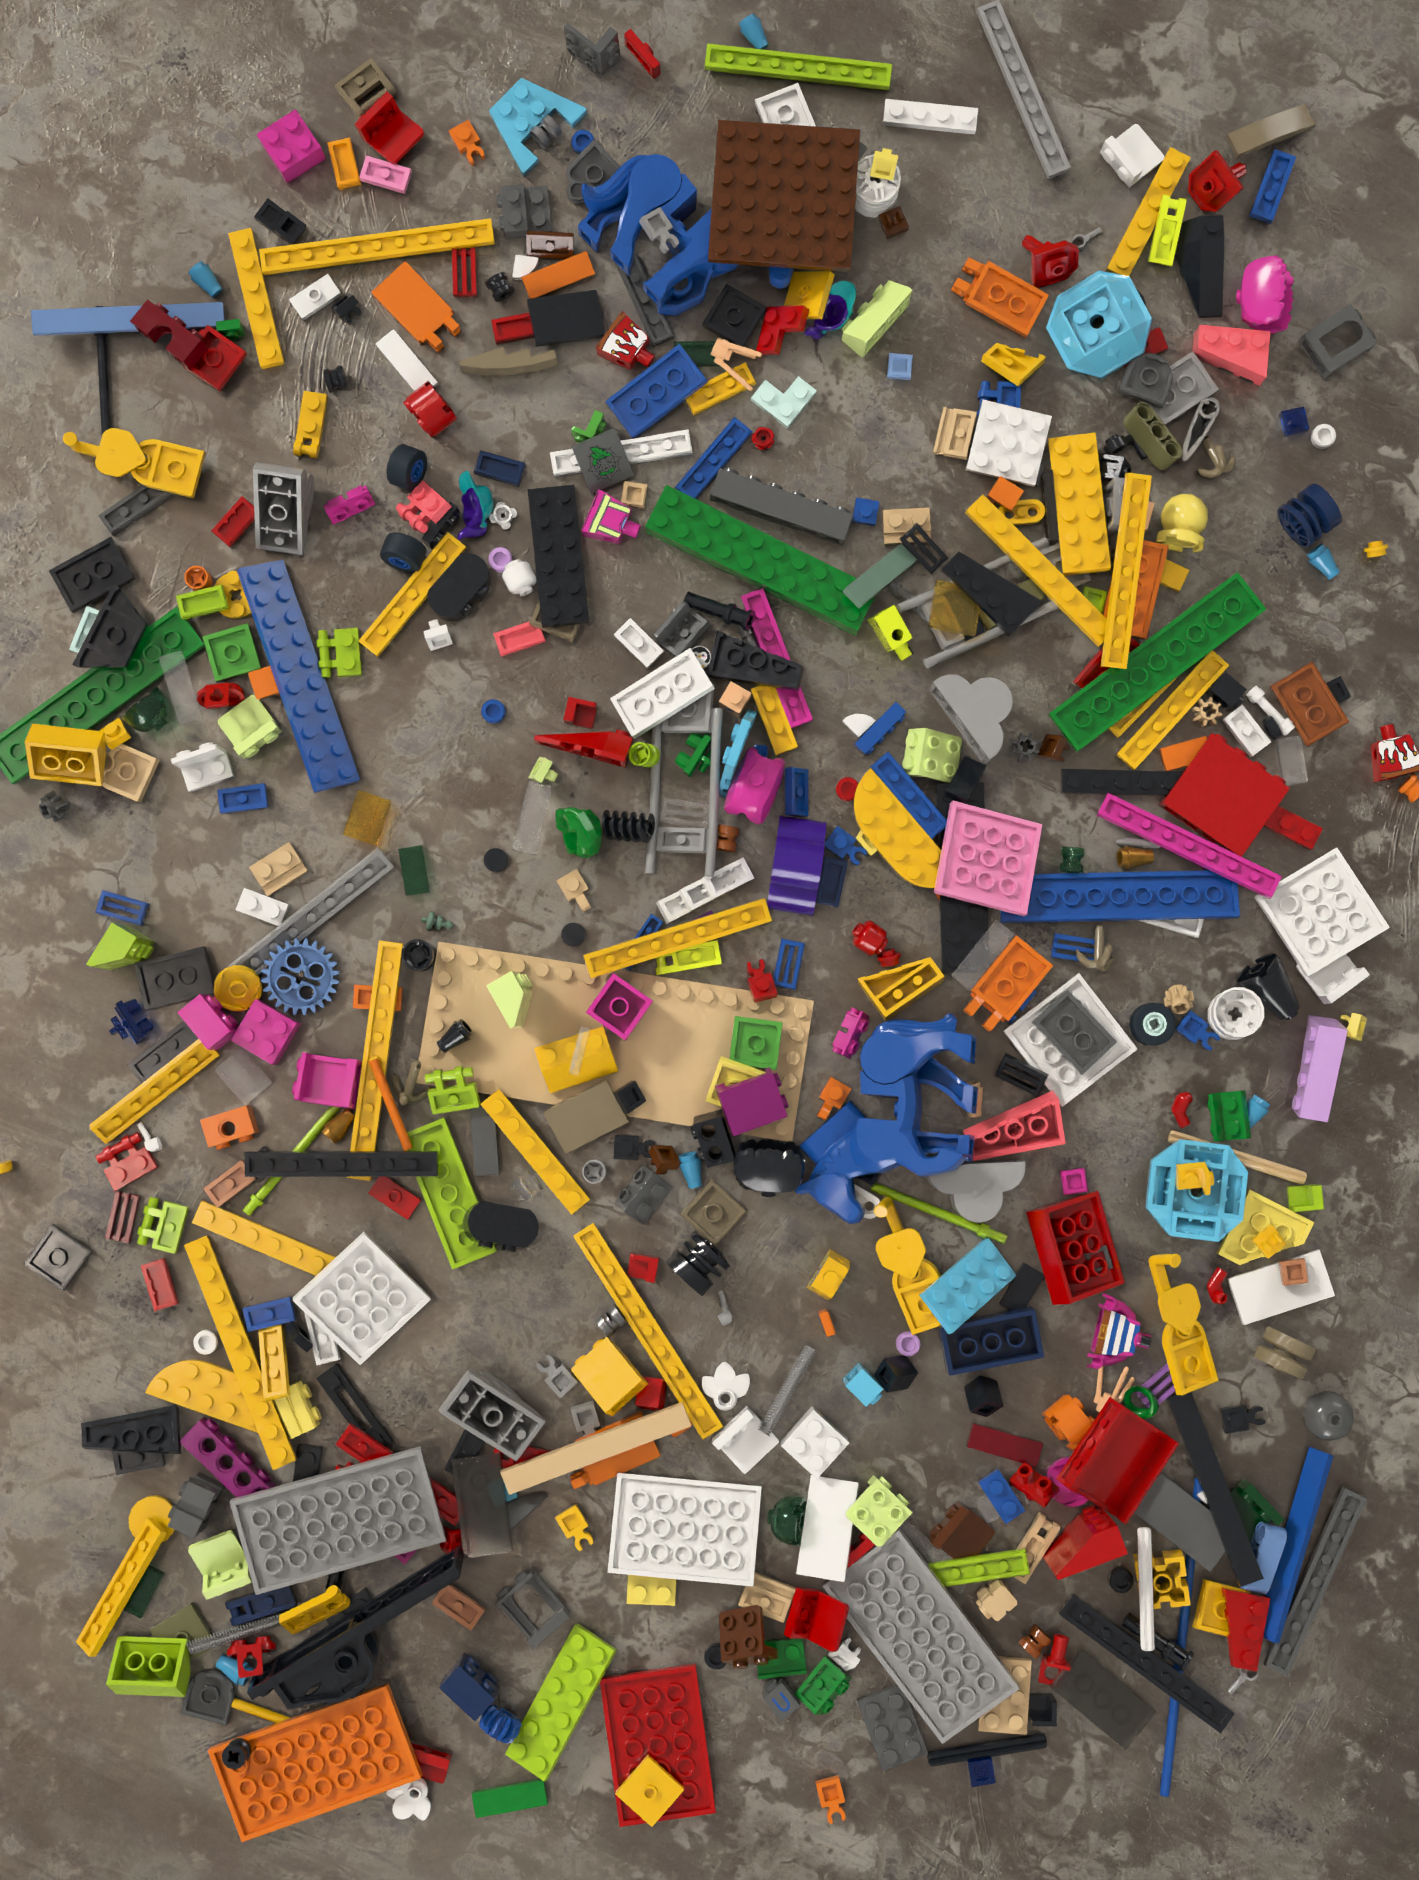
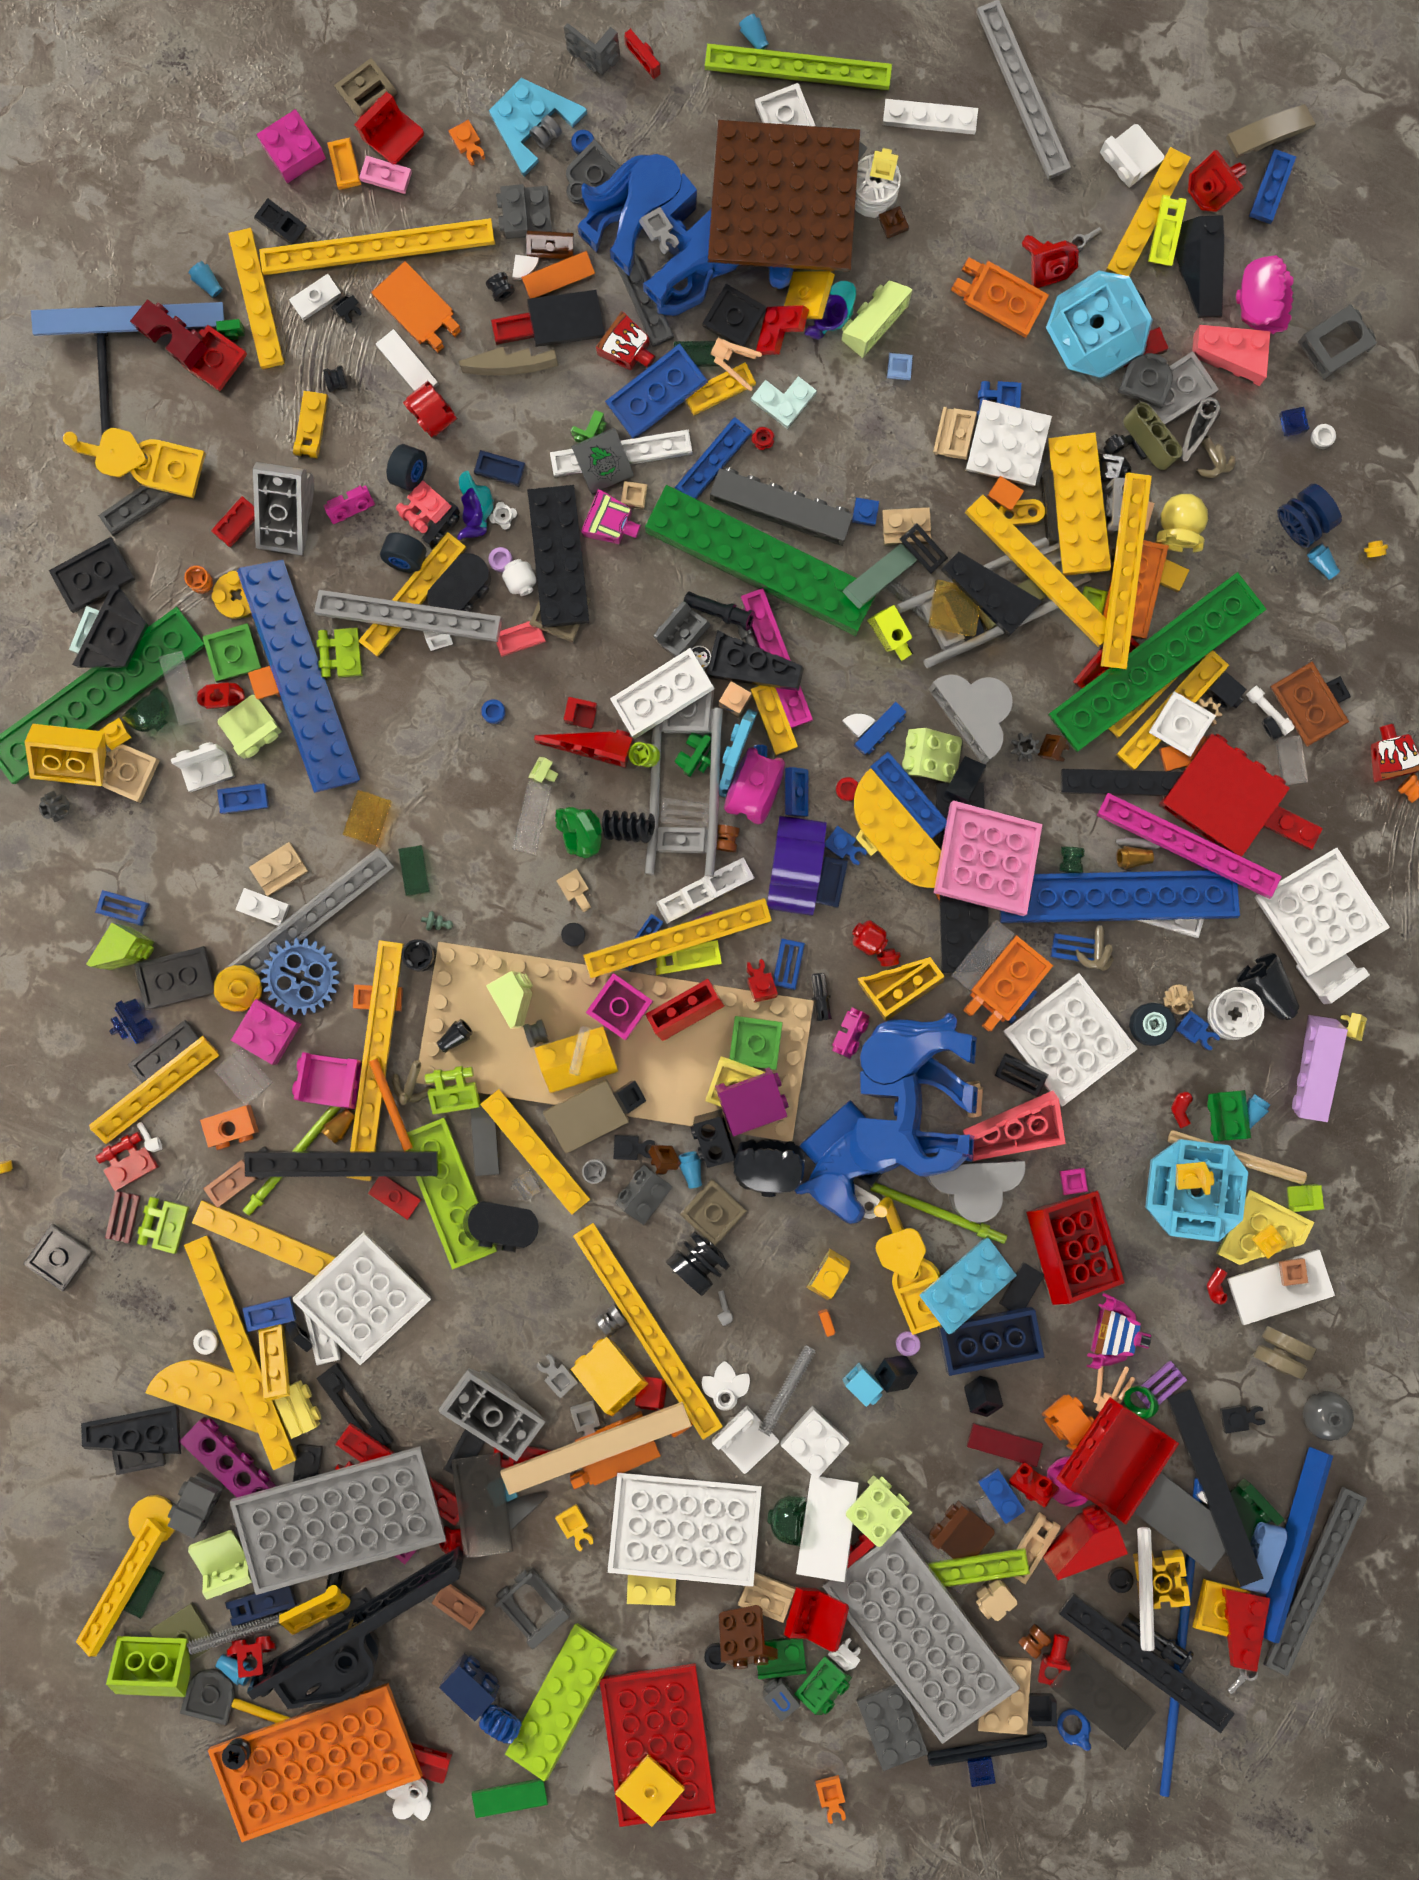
plate [140,1258,179,1312] -> none
lime tile [176,584,229,620] -> none
dark pink brick [177,994,239,1050] -> none
red tile [452,248,477,297] -> none
black tile [484,848,508,872] -> none
white plate [614,618,664,669] -> none
red panel [627,1252,659,1283] -> none
orange plate [816,1077,851,1120] -> none
yellow wing [981,343,1046,387] -> none
dark grey plate [1032,989,1117,1075] -> none
yellow plate [1149,1253,1219,1395] -> none
white plate [1222,705,1271,757] -> none
none -> light grey plate [314,590,503,642]
none -> dark grey wheel [523,1019,549,1048]
none -> red brick [645,979,725,1041]
none -> black axle [811,973,832,1021]
none -> blue piece [1057,1709,1091,1751]
none -> white tile [1149,691,1216,756]

